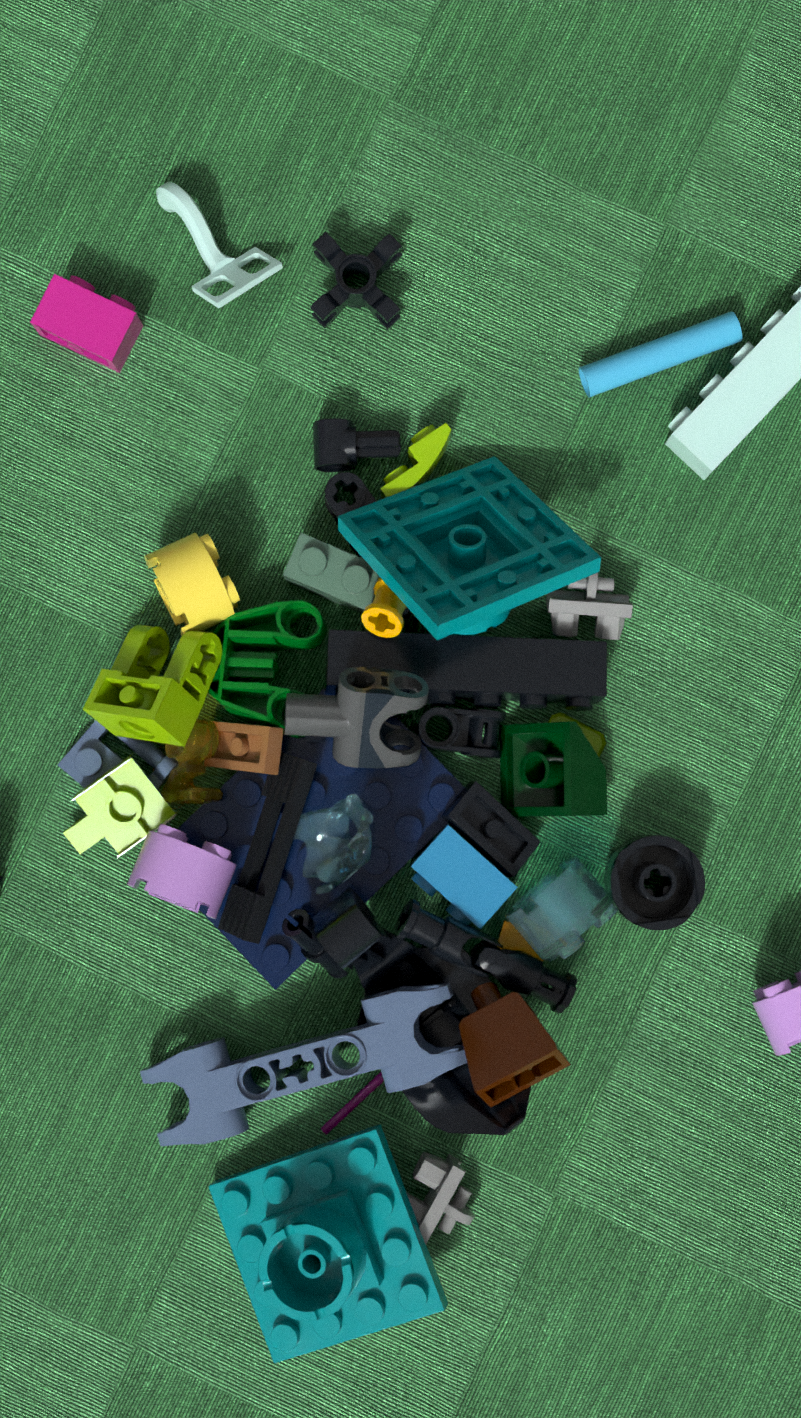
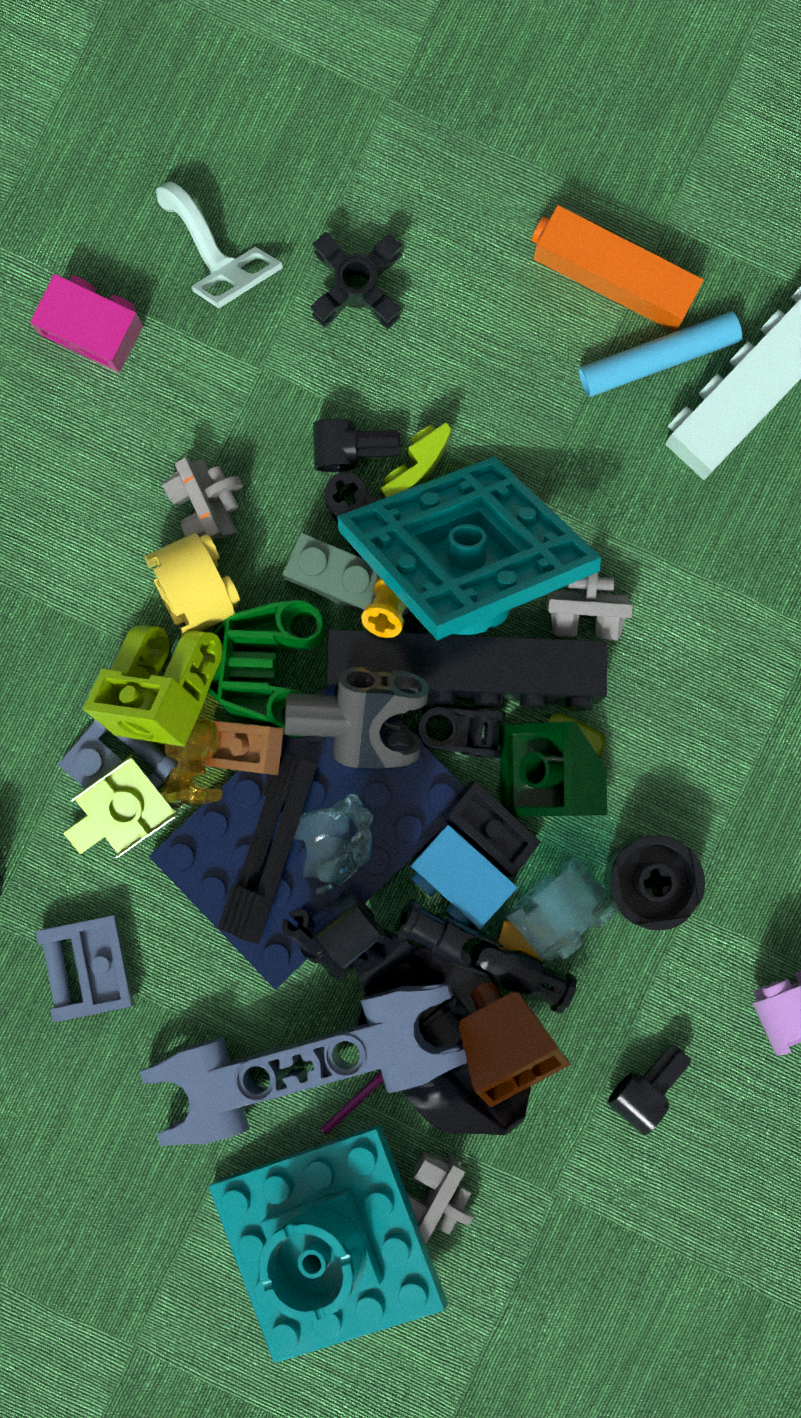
lavender brick [127,824,237,919] -> none
none -> sand blue plate [35,914,134,1022]
none -> light grey hips [162,457,243,539]
none -> orange brick [531,205,704,332]
none -> black axle [607,1044,691,1135]

